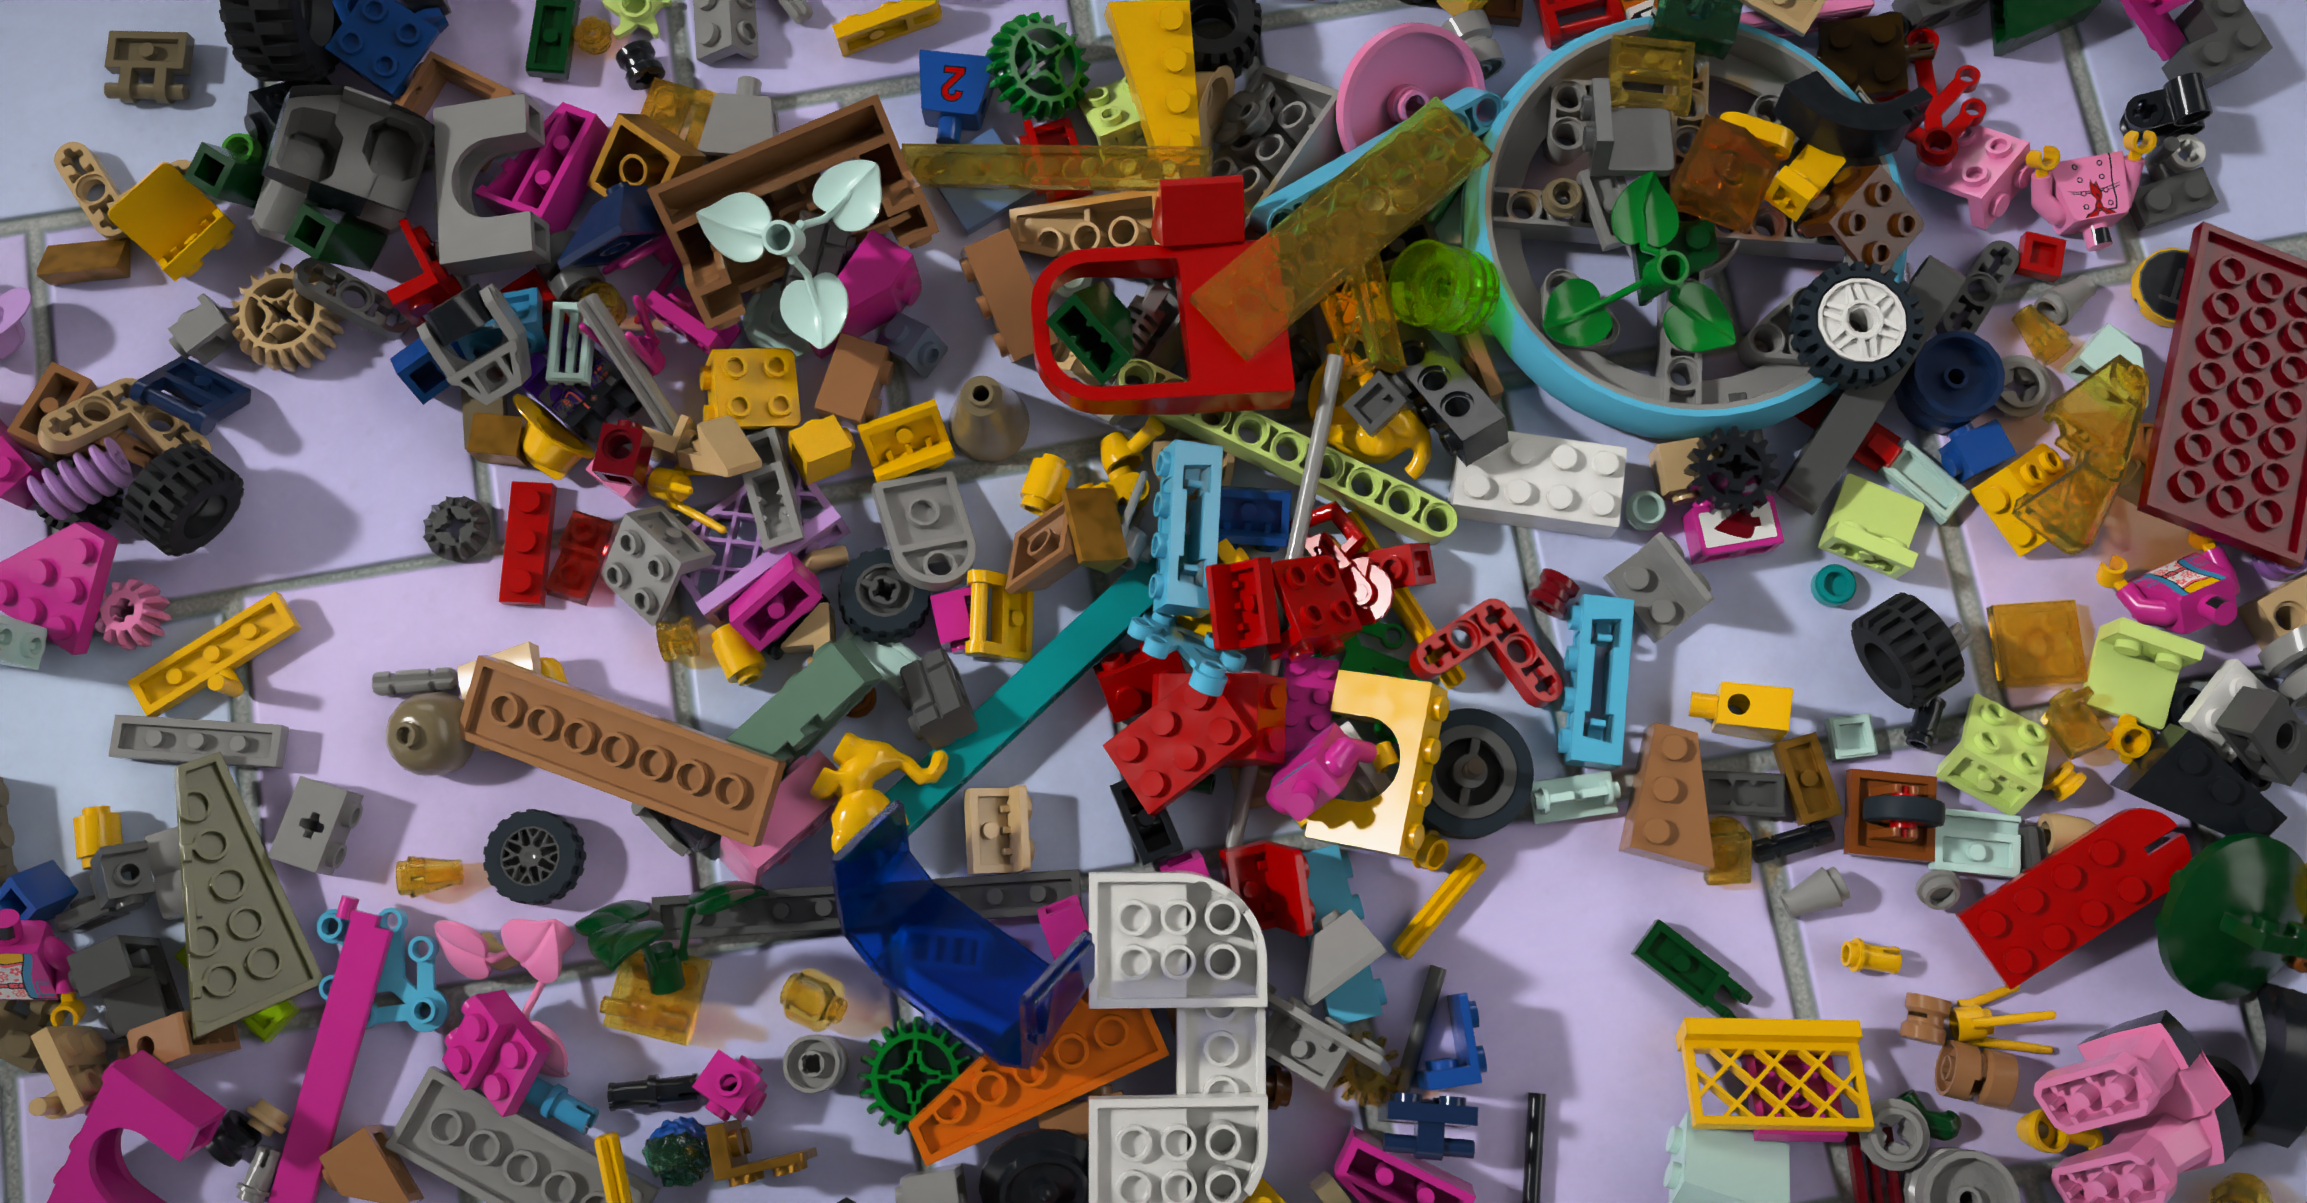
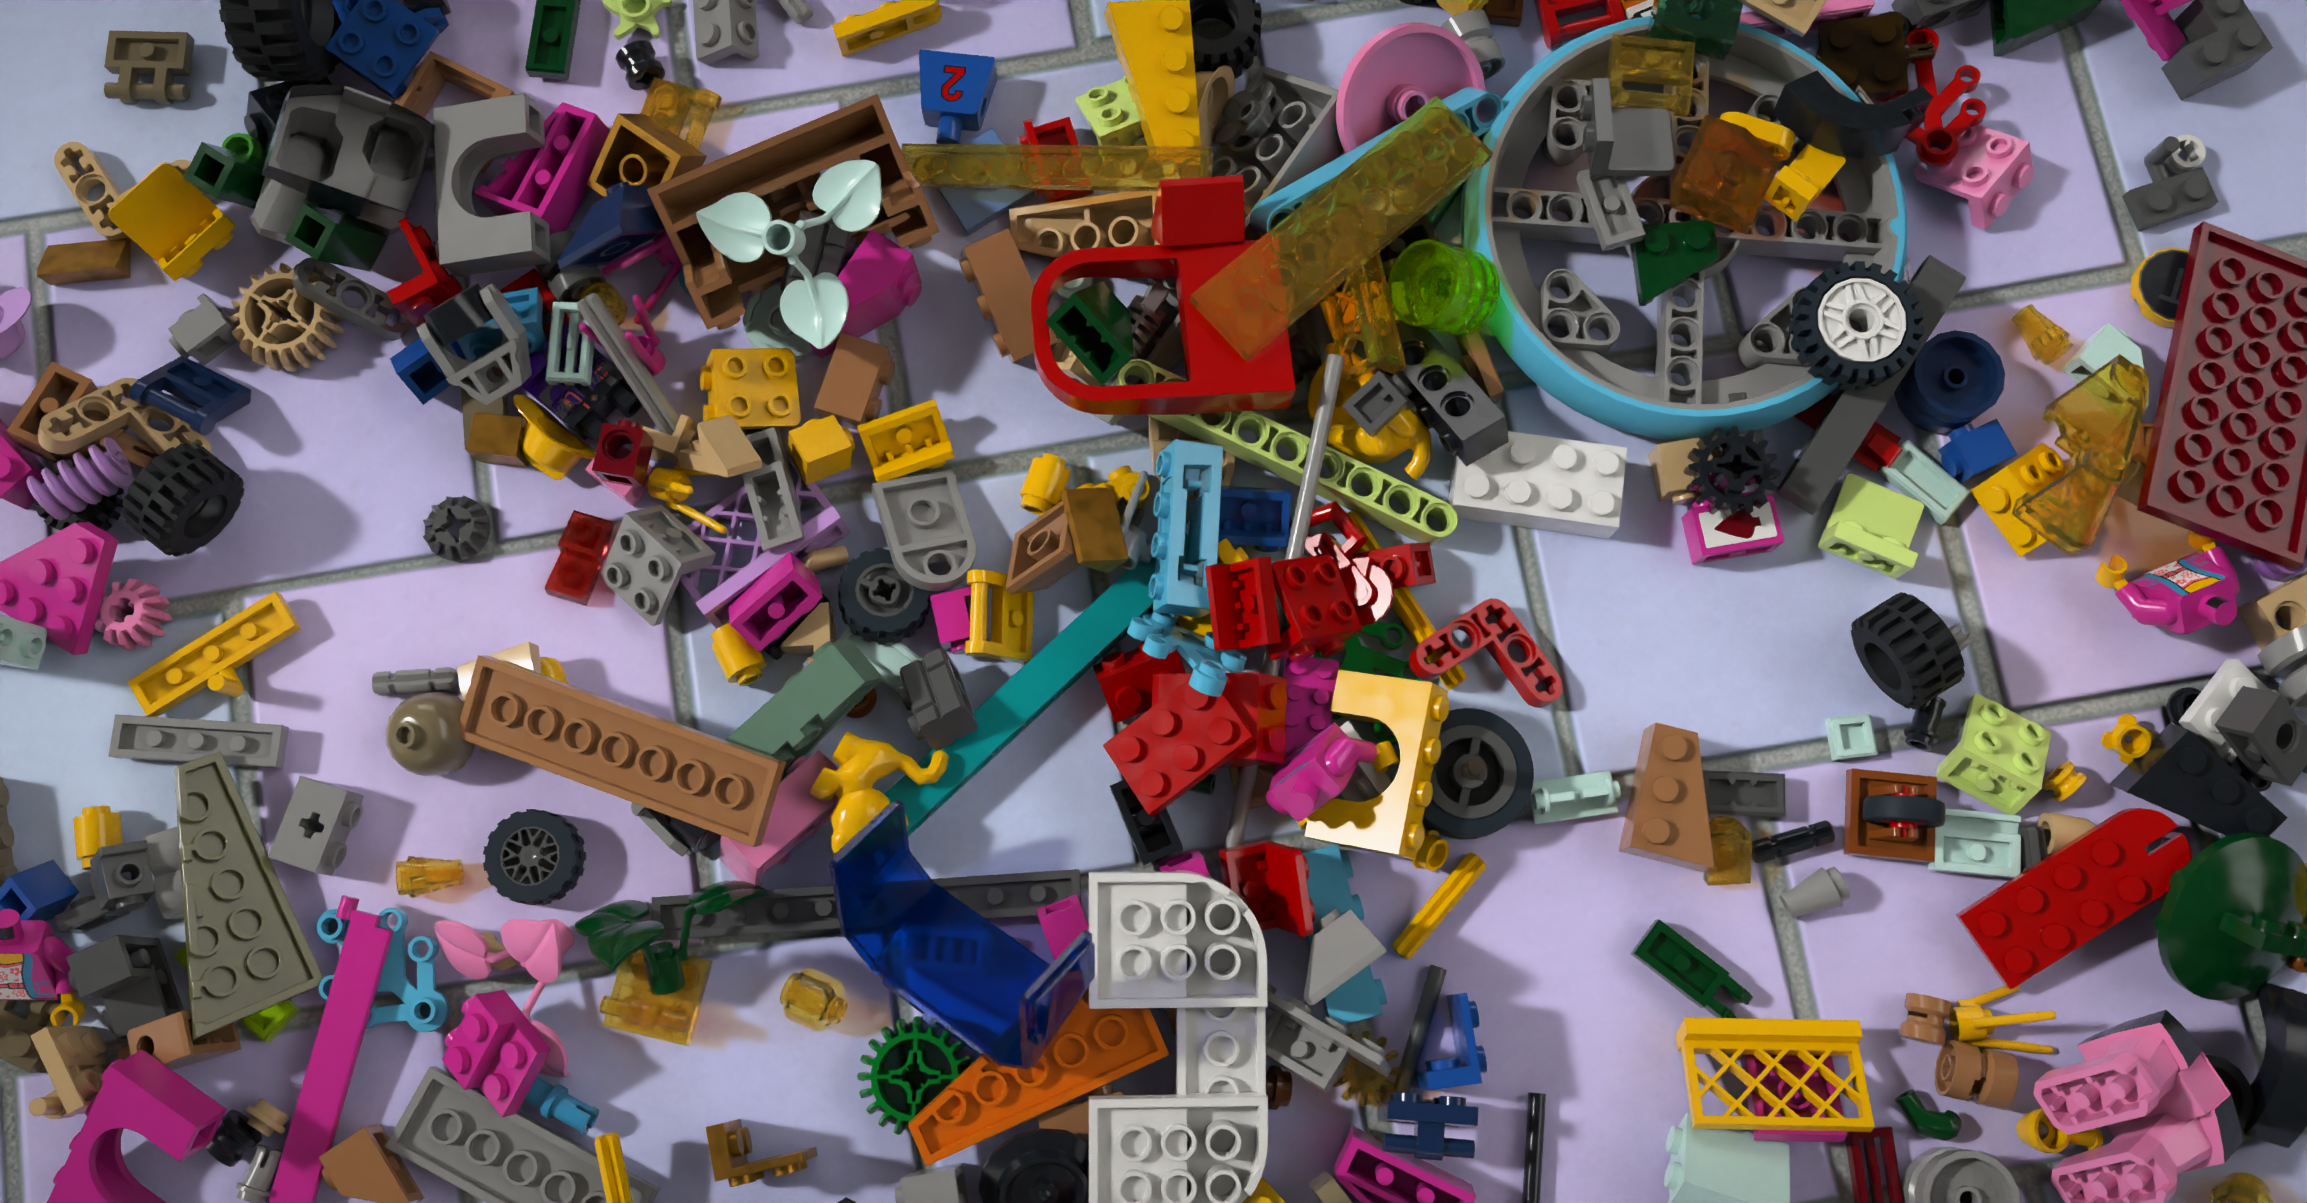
red plate [498,481,557,607] -> none
clear yellow plate [573,16,612,55] -> none
black pin [607,1073,700,1112] -> none
clear green piece [642,1116,711,1187] -> none
dark pink bracket [643,286,741,355] -> none
clear yellow wheel [656,615,700,662] -> none
dark pink brick [692,1049,768,1123] -> none
light grey torso [698,76,779,165] -> none
light grey wheel [783,1034,849,1093] -> none
sand blue bracket [875,312,948,379] -> none
dark tan cone [949,376,1030,463] -> none
tan bracket [964,785,1035,875] -> none
green gear [984,12,1091,123] -> none
yellow bar [1100,416,1165,476] -> none
dark red wheel [1527,568,1580,619] -> none
dark tan plate [1541,178,1584,219] -> none
green plant [1542,171,1736,353] -> none
medium azure brick [1557,594,1635,771] -> none
light grey bracket [1603,532,1714,643] -> none
light aqua plate [1625,490,1667,531] -> none
yellow torso [1688,682,1793,743] -> none
pearl gold plate [1771,732,1843,826] -> none
reddish brown bracket [1798,164,1924,274] -> none
teal tile [1811,564,1857,607] -> none
yellow pin [1841,938,1902,974] -> none
light grey gear [1857,1098,1930,1171] -> none
light grey plate [1915,869,1961,910] -> none
dark grey beam [1935,240,2019,334] -> none
clear yellow plate [1986,600,2088,689] -> none
light grey gear [1992,355,2052,420] -> none
red plate [2014,231,2067,283] -> none
bright pink torso [2025,130,2157,252] -> none
light grey cone [2034,275,2097,327] -> none
clear yellow bracket [2040,686,2112,761] -> none
yellowish green bracket [2079,617,2205,730] -> none
black piece [2119,72,2213,142] -> none

